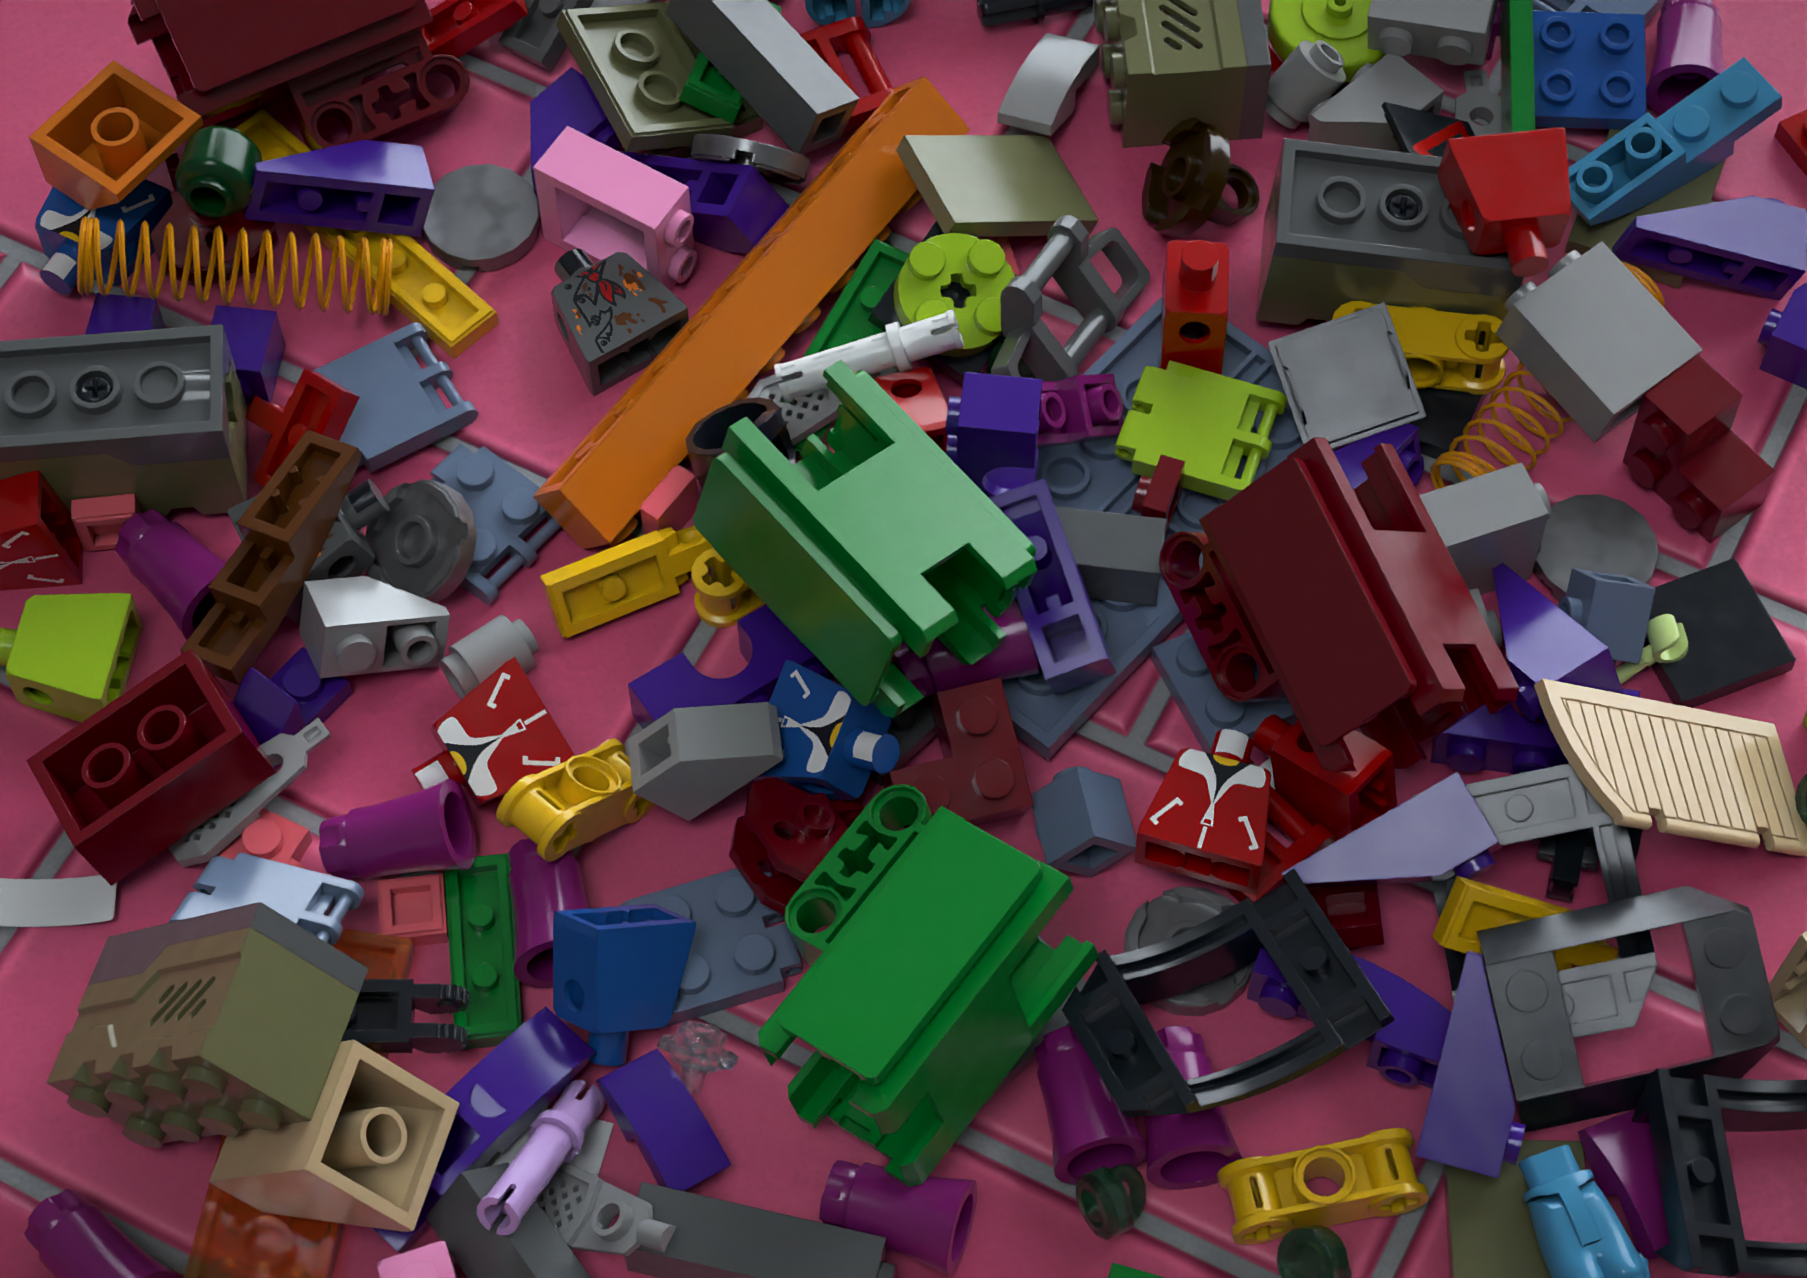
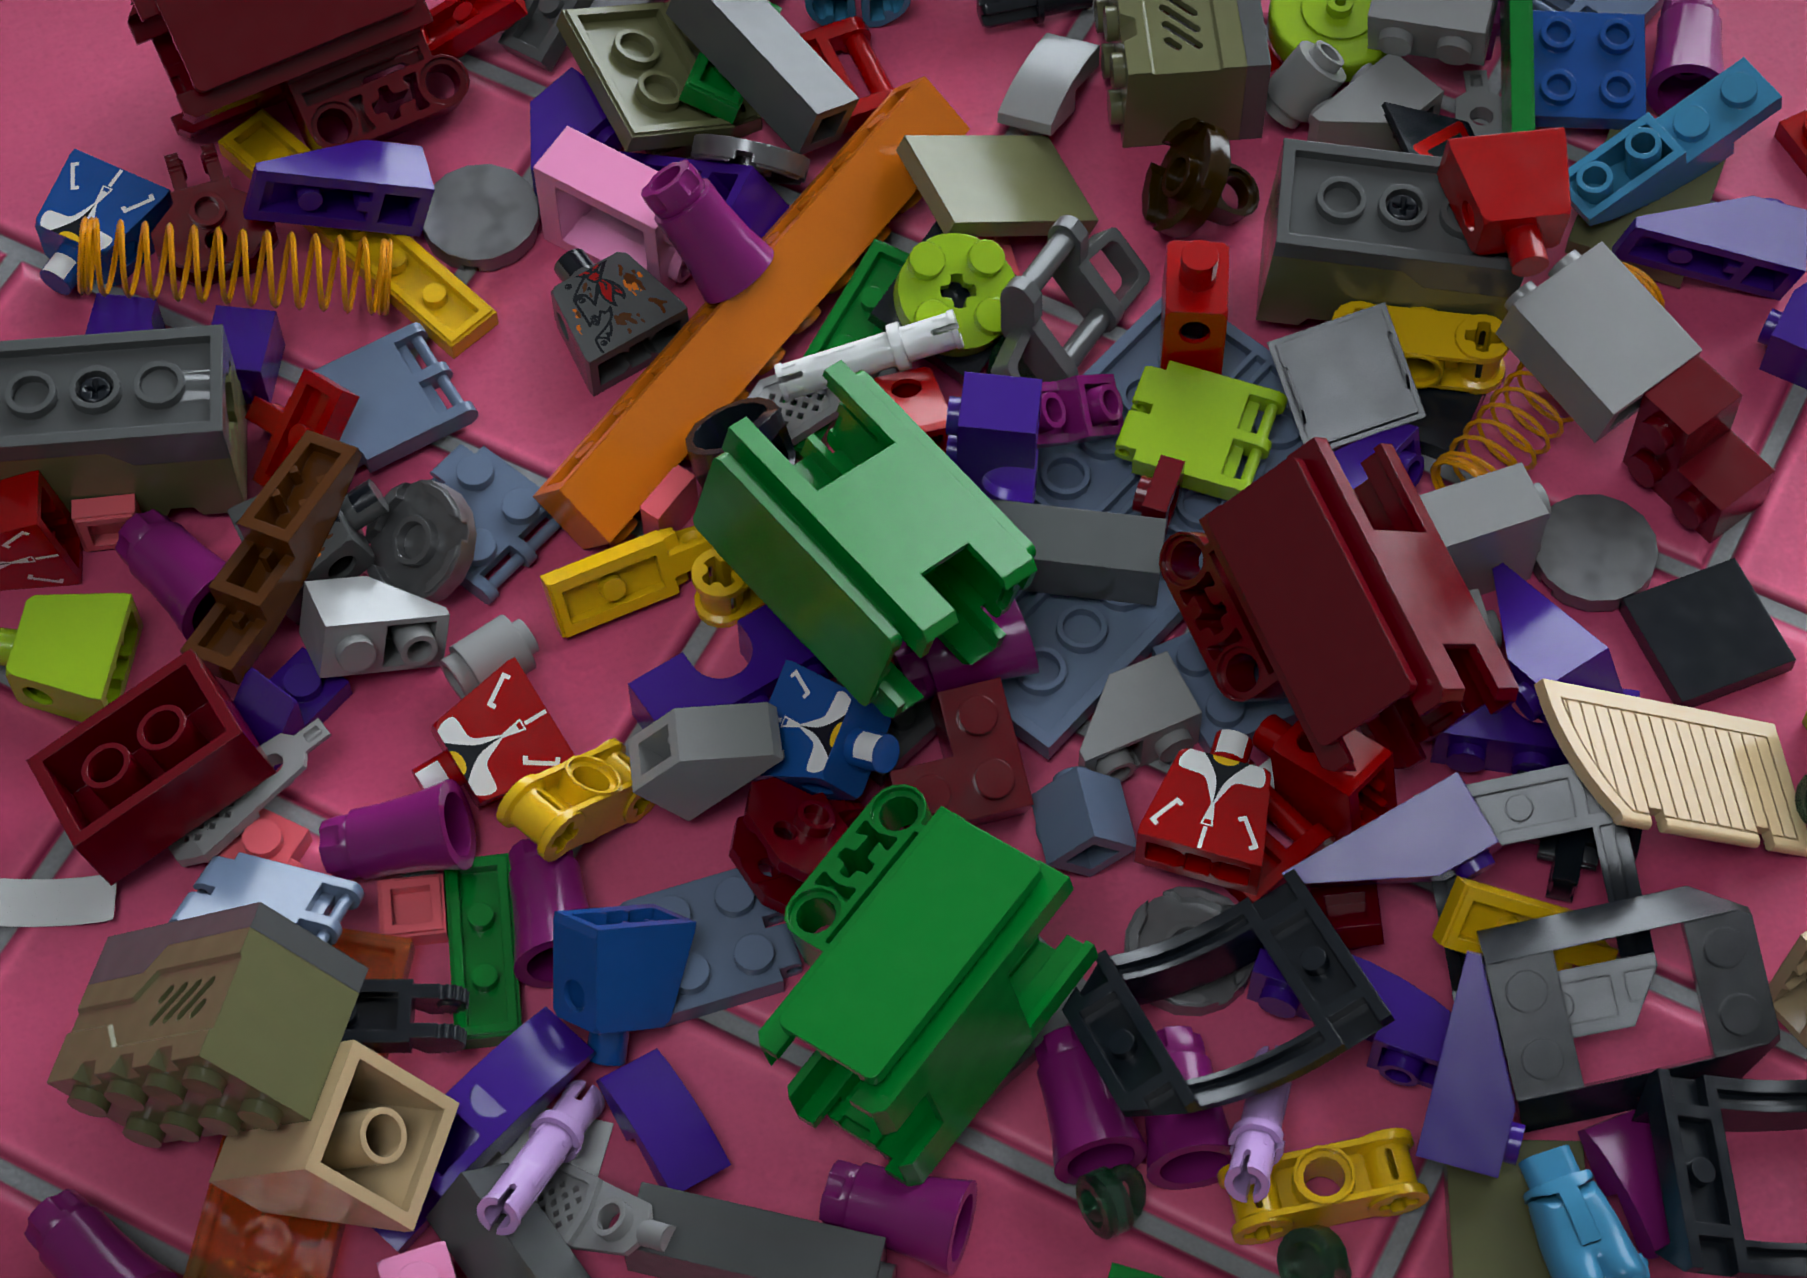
orange slope [29,60,203,210] -> none
dark green head [175,126,263,218] -> none
clear plant [657,1021,739,1093] -> none
dark purple slope [989,478,1116,695] -> none
sand blue brick [1557,568,1656,666] -> none
yellowish green hand [1616,614,1688,685] -> none
none -> magenta plant [641,159,774,304]
none -> light grey slope [1078,651,1202,782]
none -> lavender pin [1224,1045,1292,1203]

